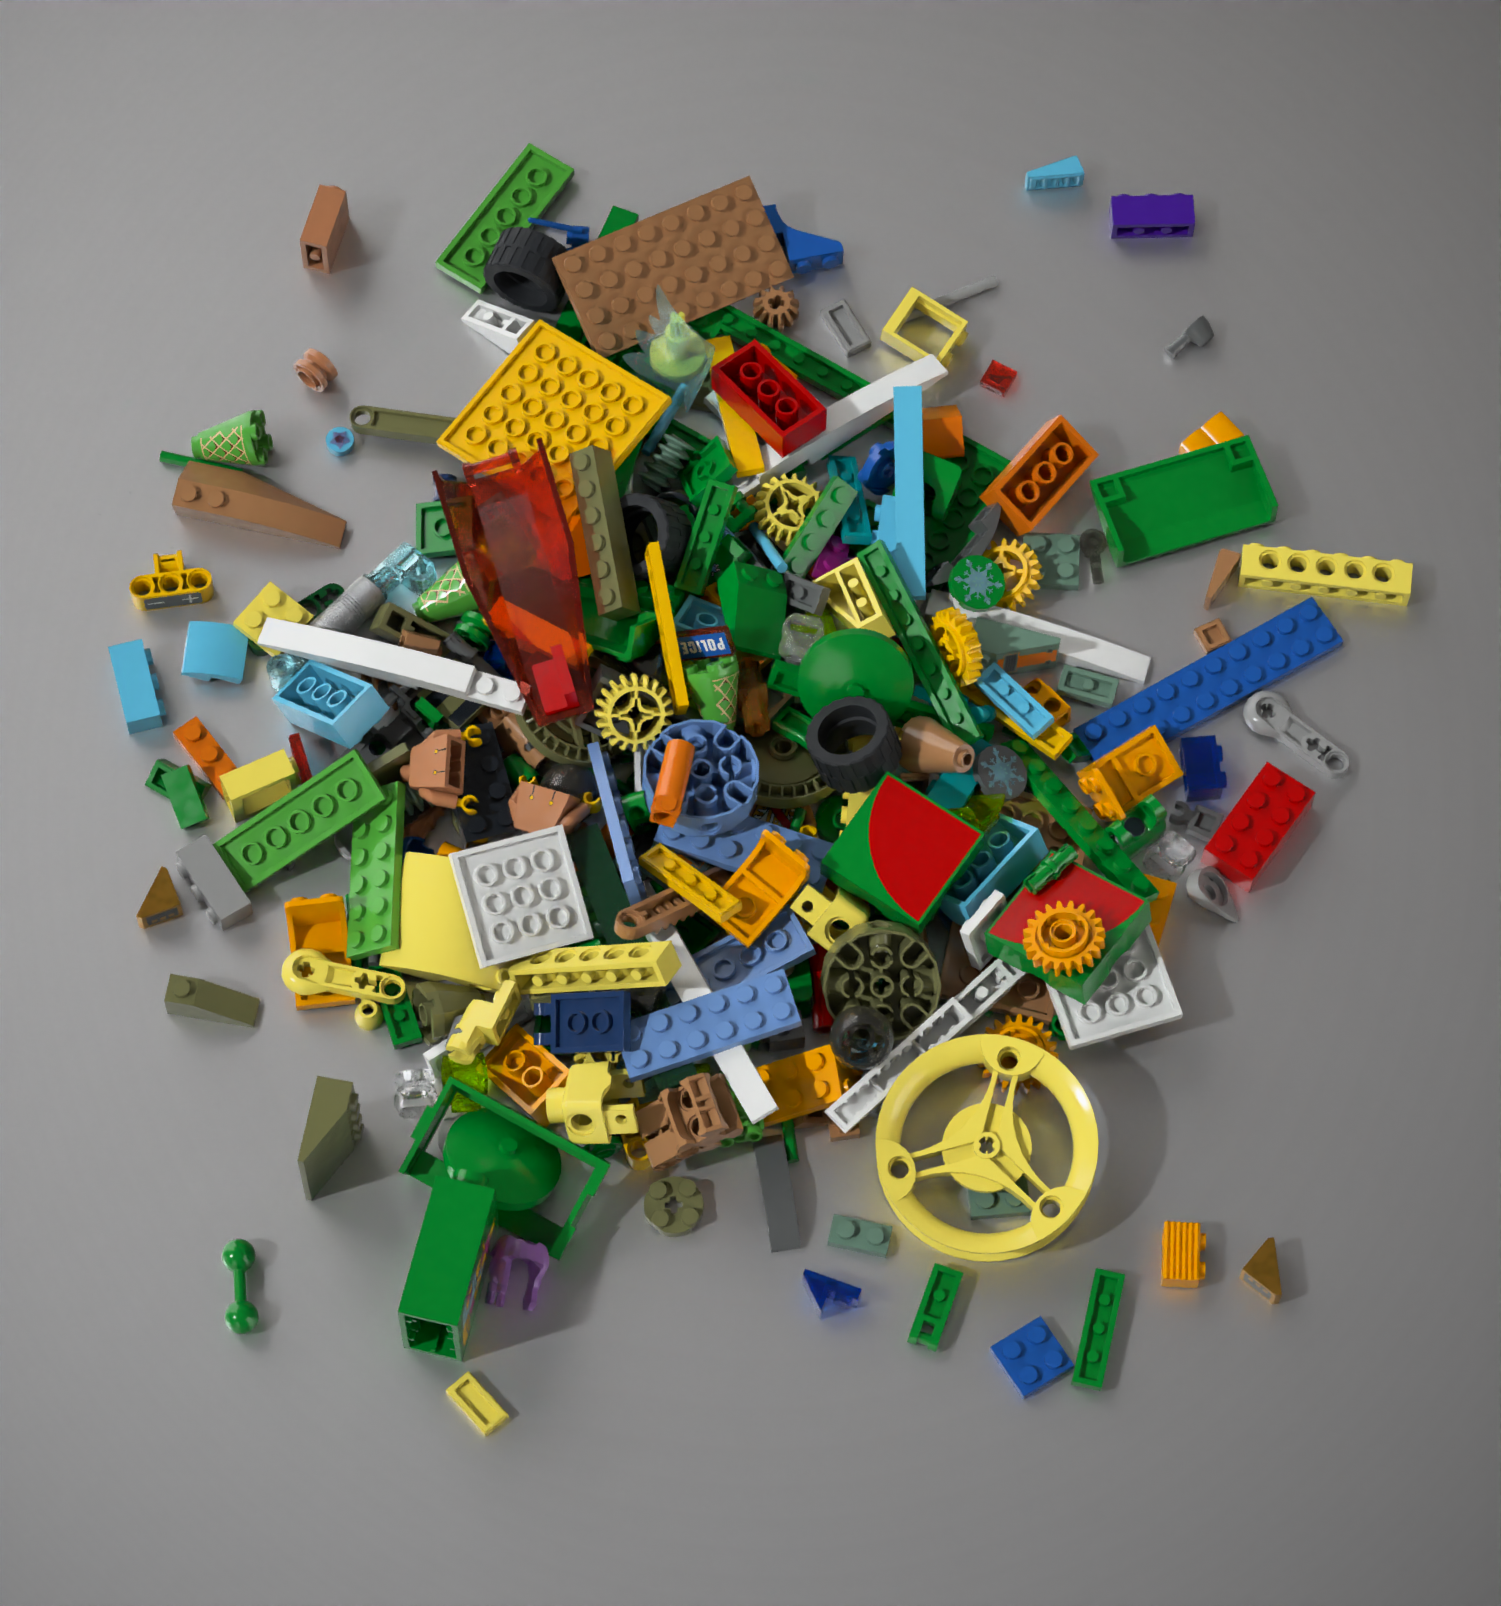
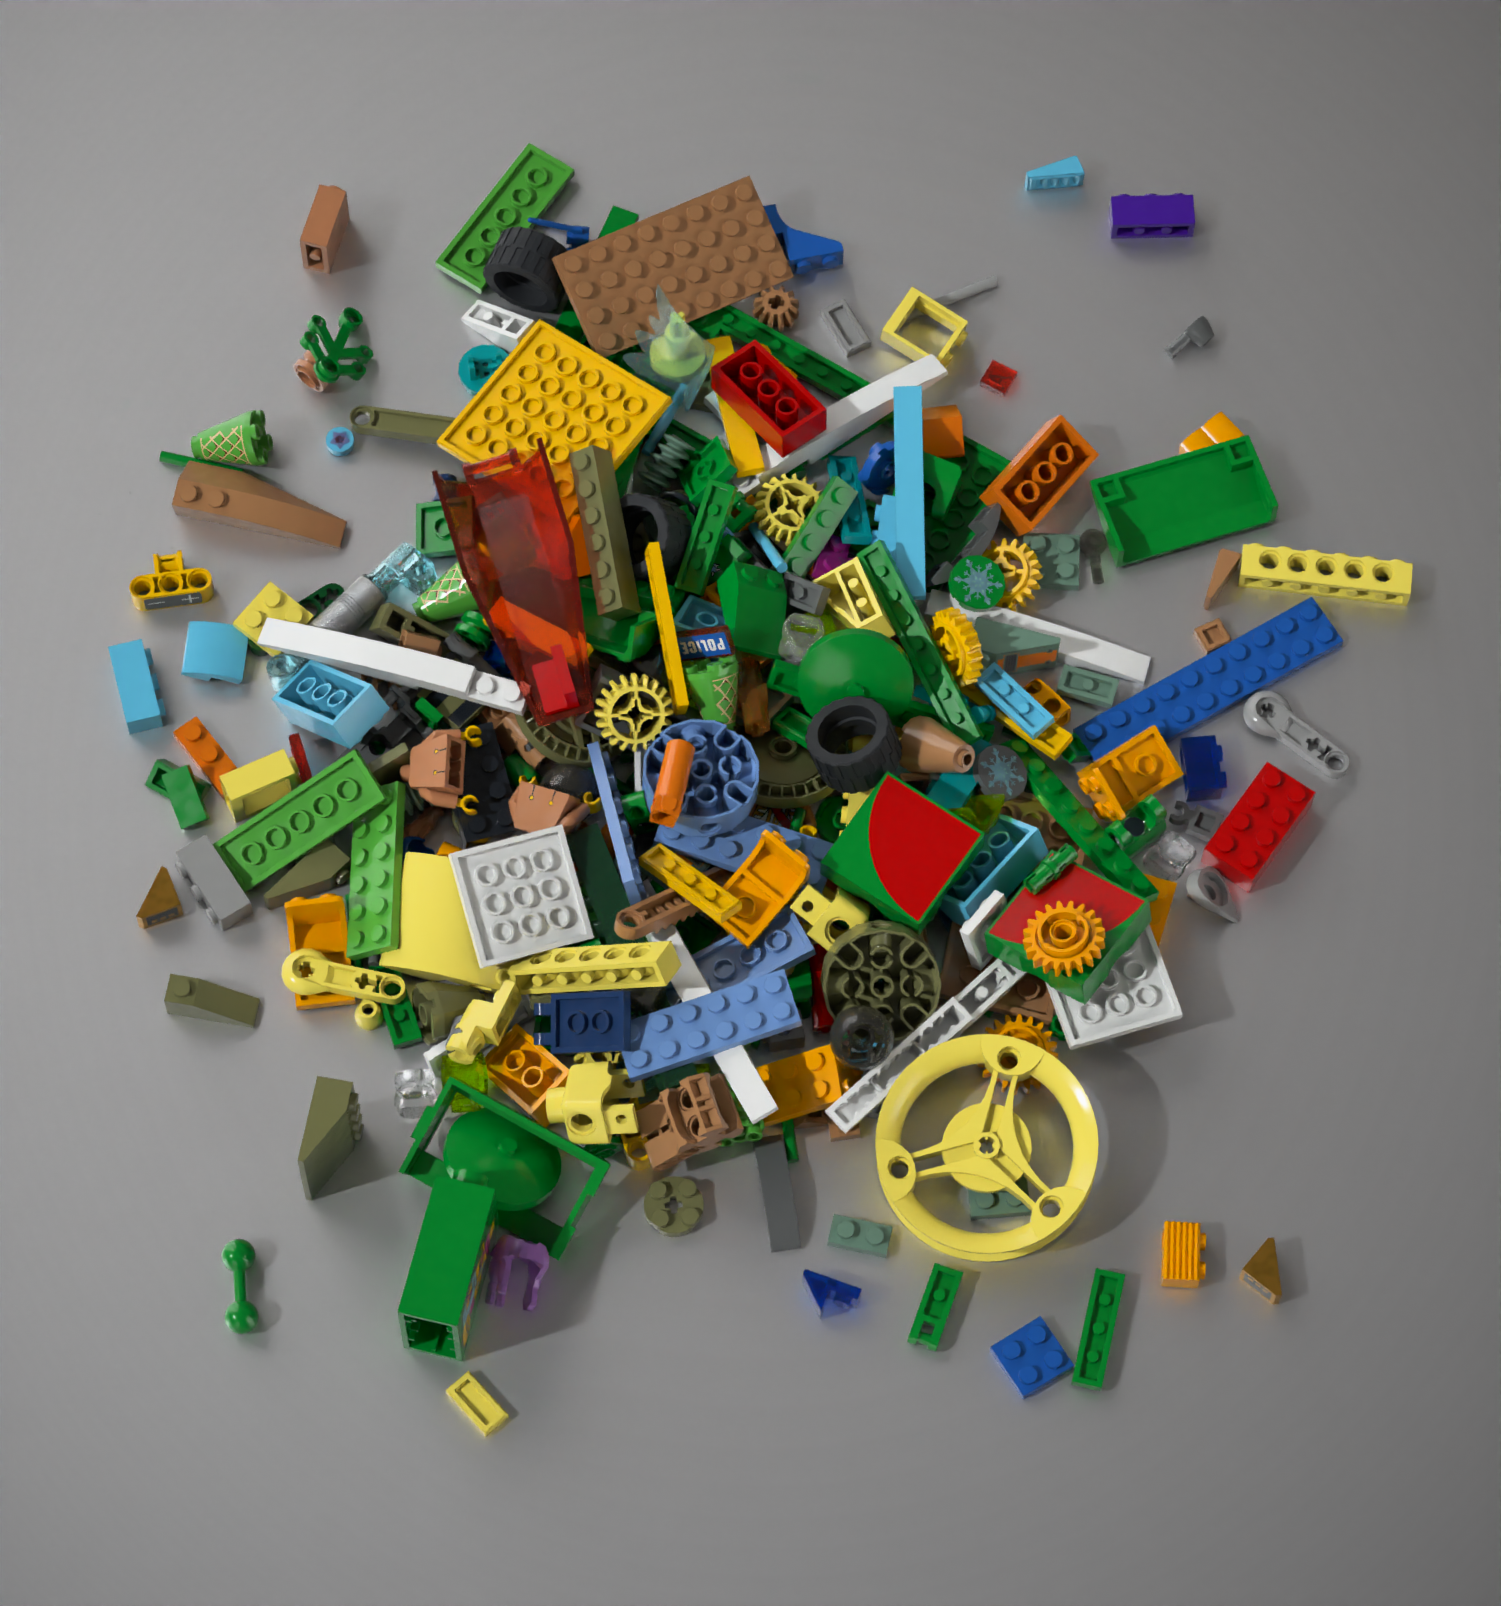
none -> olive slope [263,839,351,910]
none -> green plant [300,307,373,383]
none -> teal plate [458,345,509,395]

